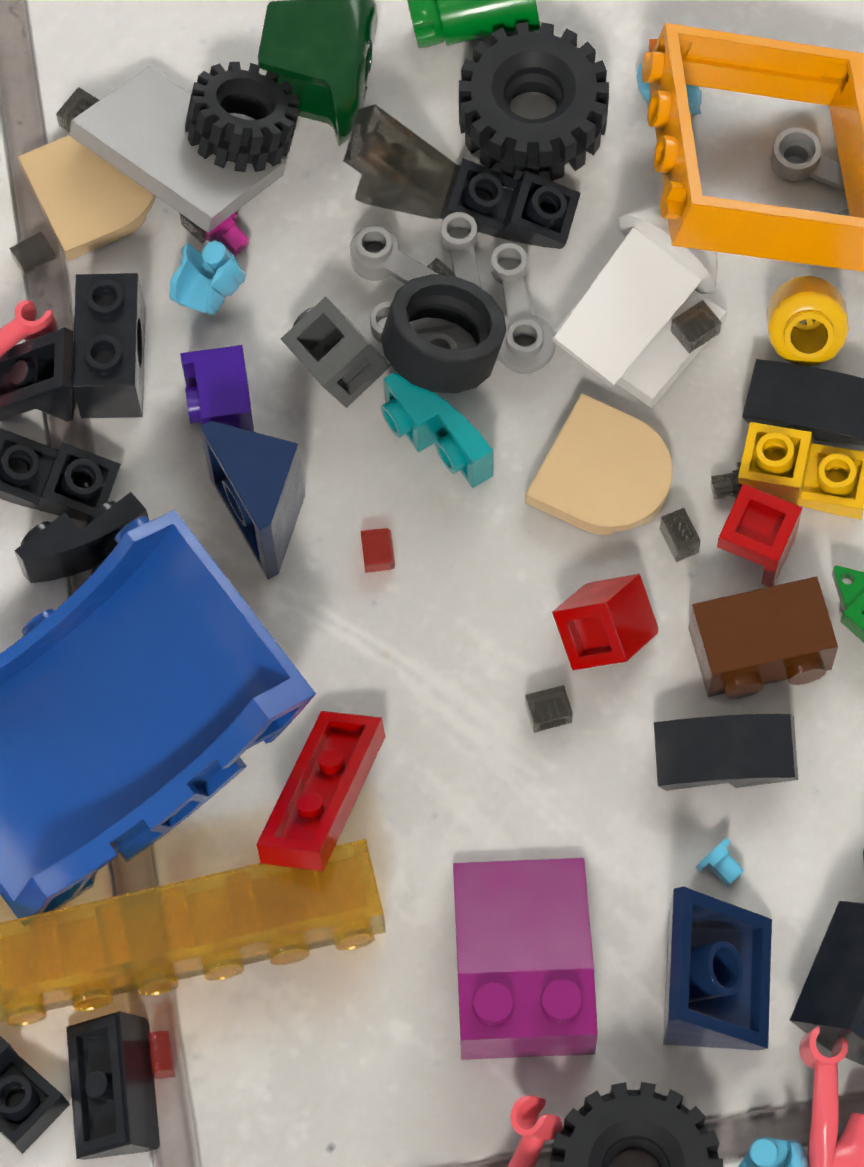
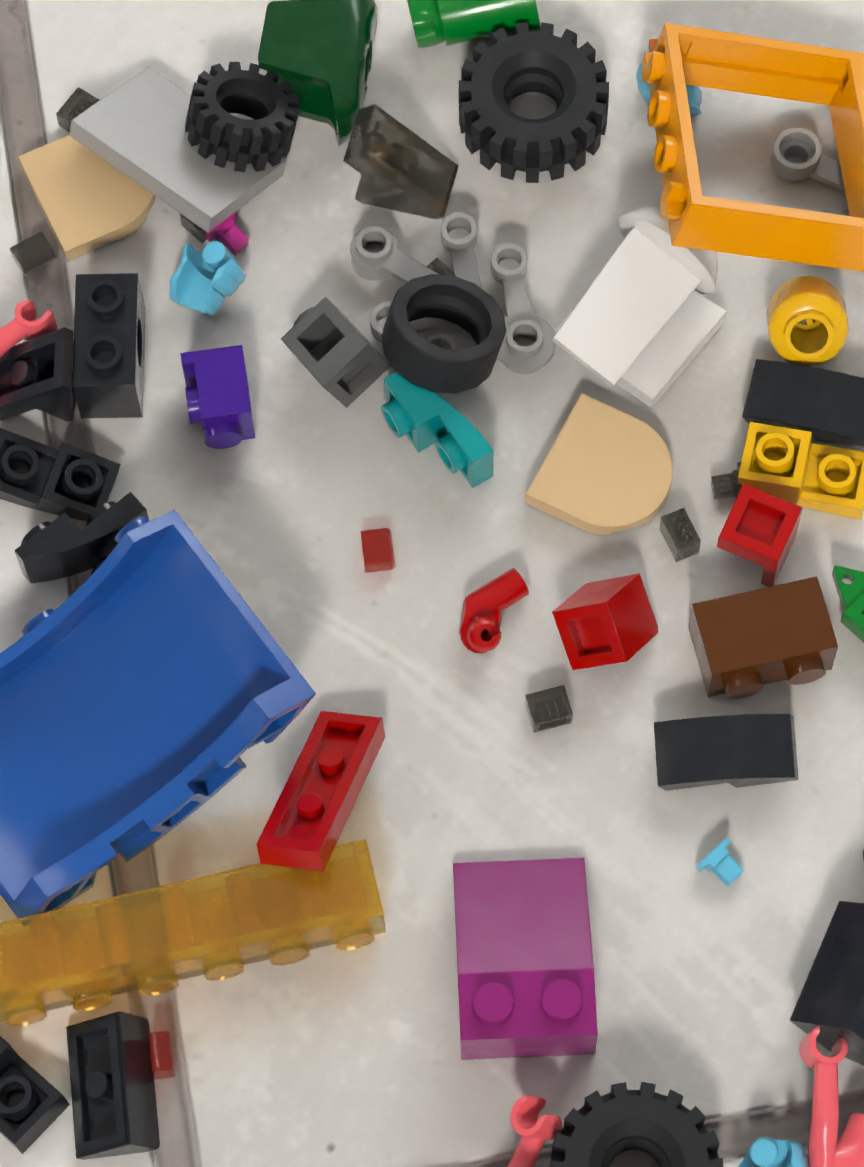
dark blue slope [200,421,305,580] -> none
black slope [440,158,581,249] -> none
dark blue slope [663,886,772,1050] -> none
clear smoke piece [671,300,722,353] -> none
none -> red arm [459,568,529,654]

